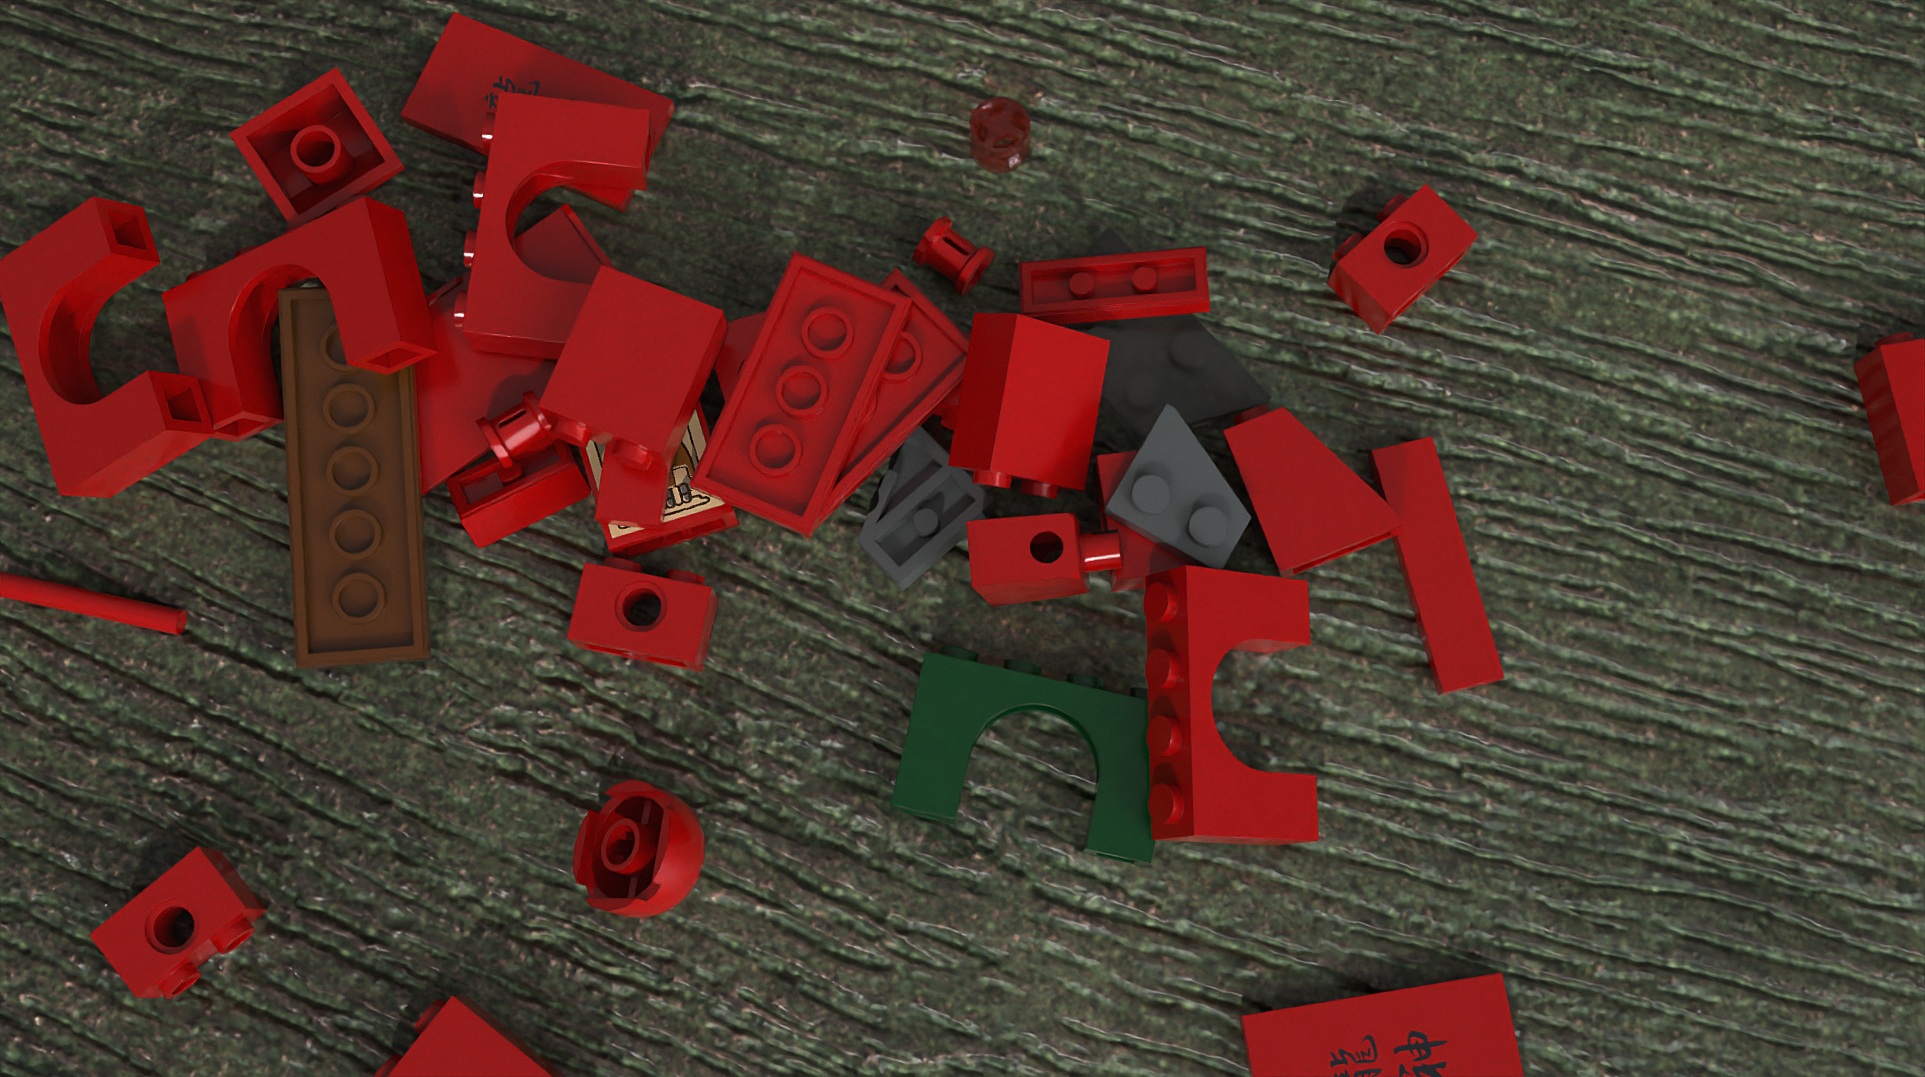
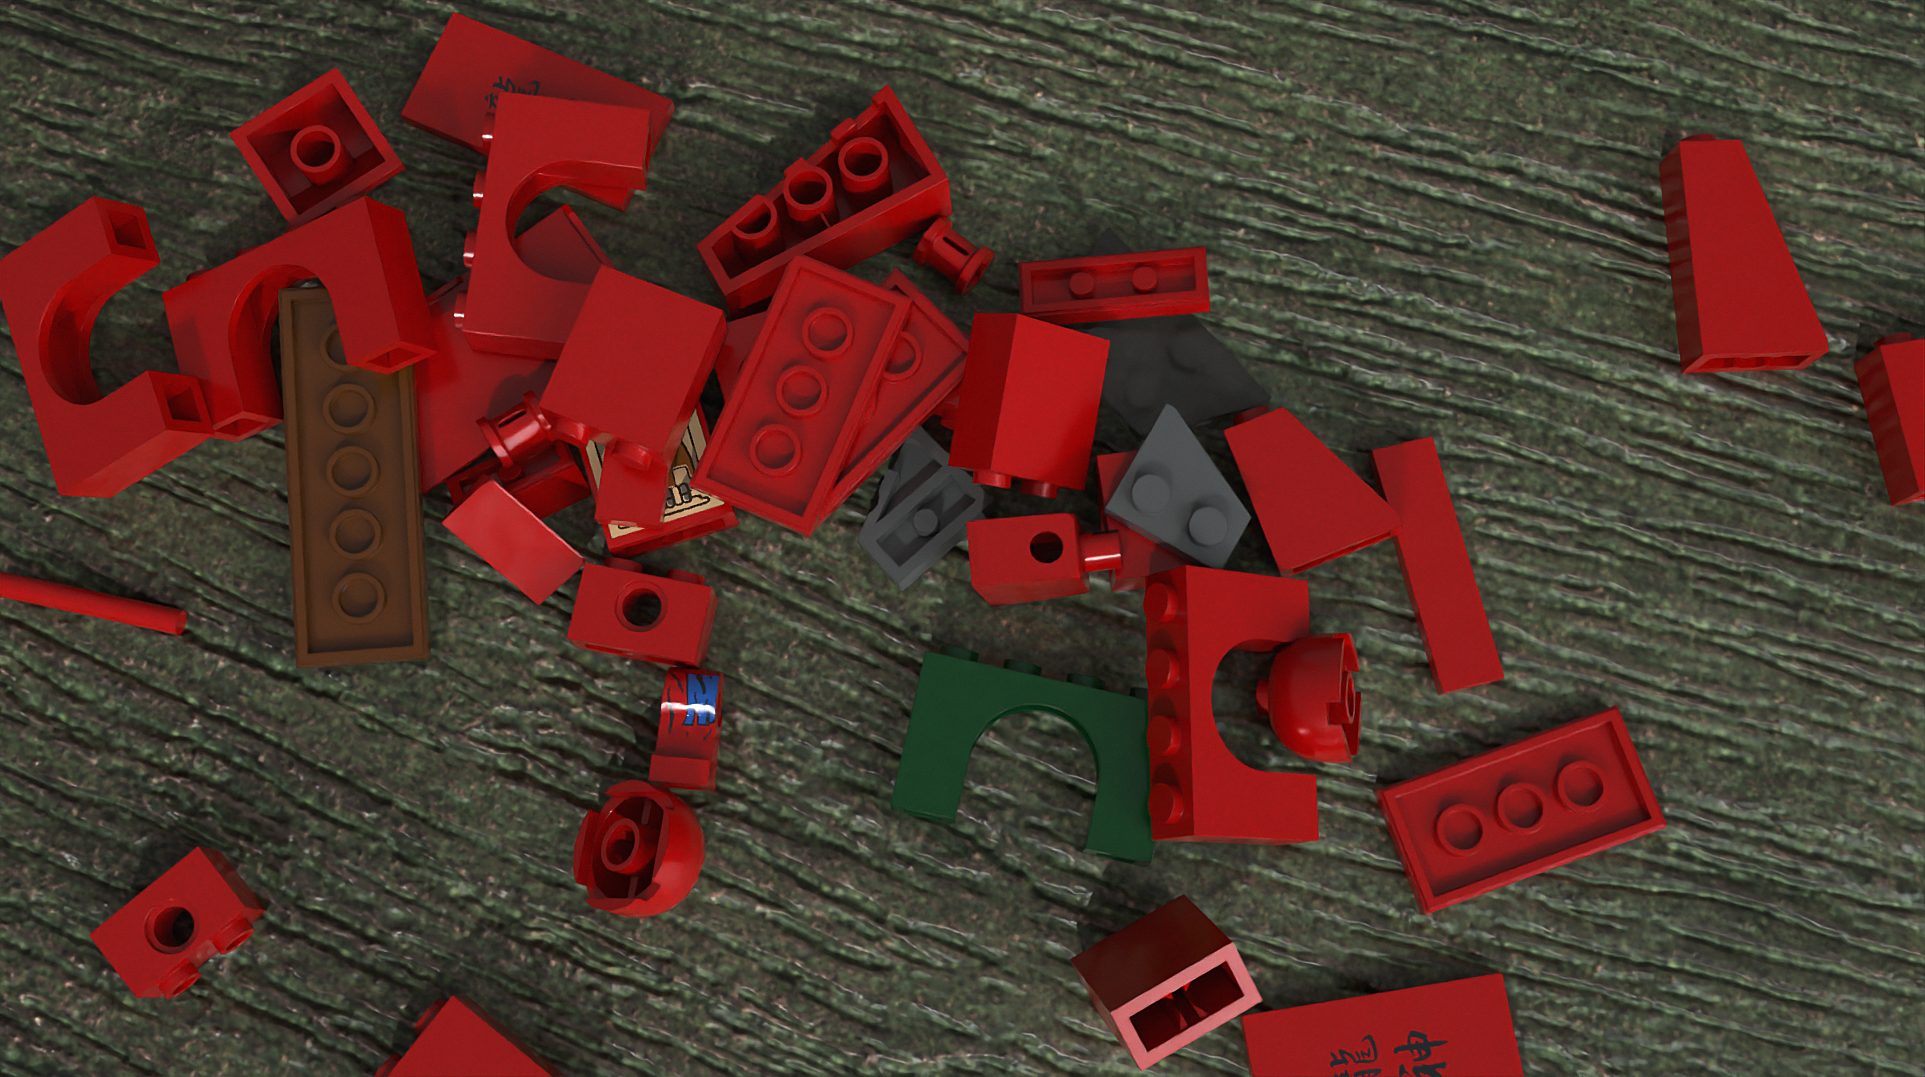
clear red wheel [969,97,1031,174] -> none
red brick [1326,183,1479,335] -> none
none -> red slope [440,474,587,606]
none -> red leg [648,667,724,792]
none -> red wedge [696,84,952,321]
none -> red brick [1070,894,1263,1071]
none -> red cylinder [1256,633,1362,763]
none -> red tile [1373,705,1668,915]
none -> red slope [1659,134,1829,373]

